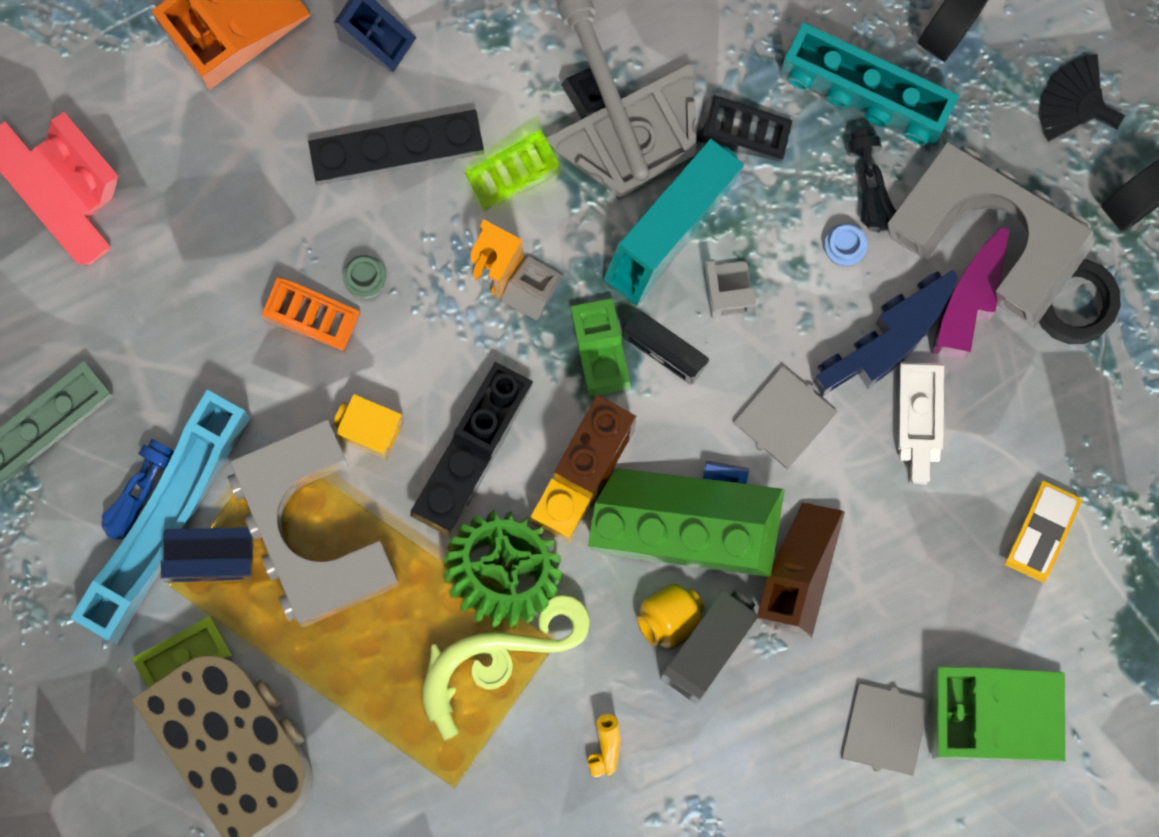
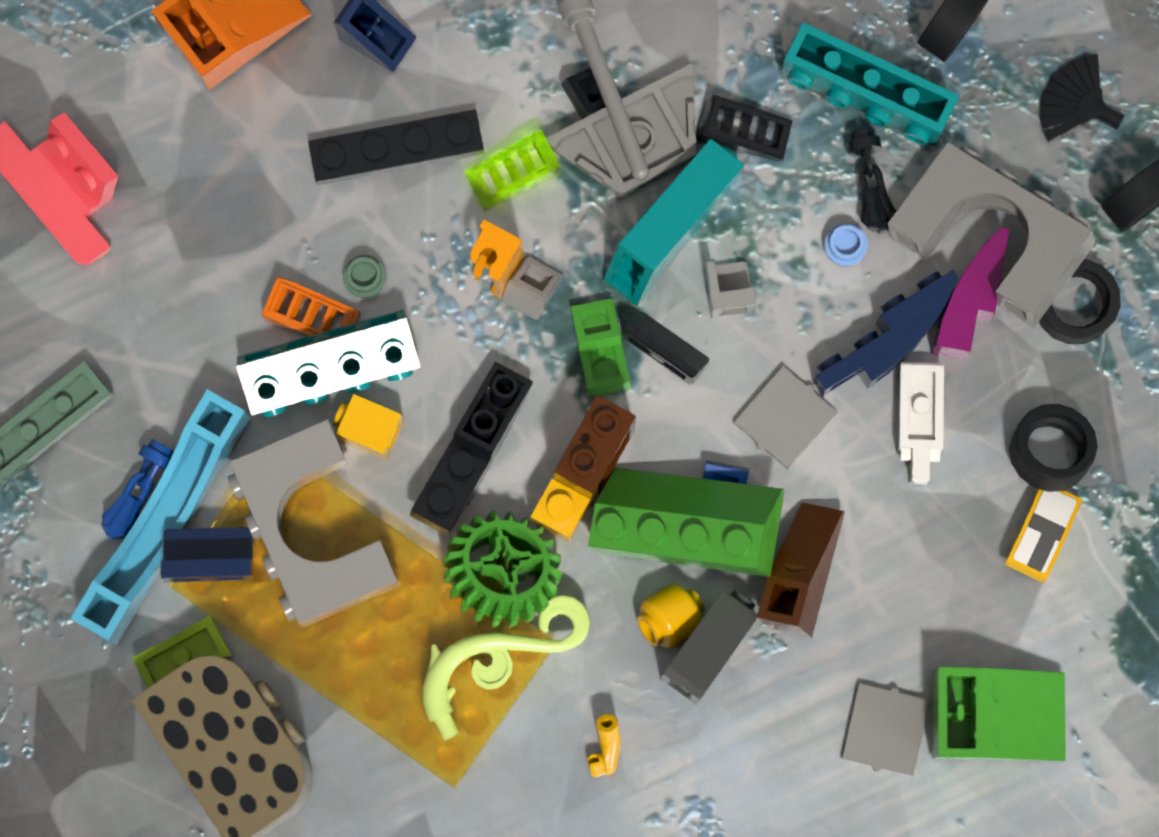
none -> brick [237,309,420,417]
none -> black tyre [1009,404,1098,492]

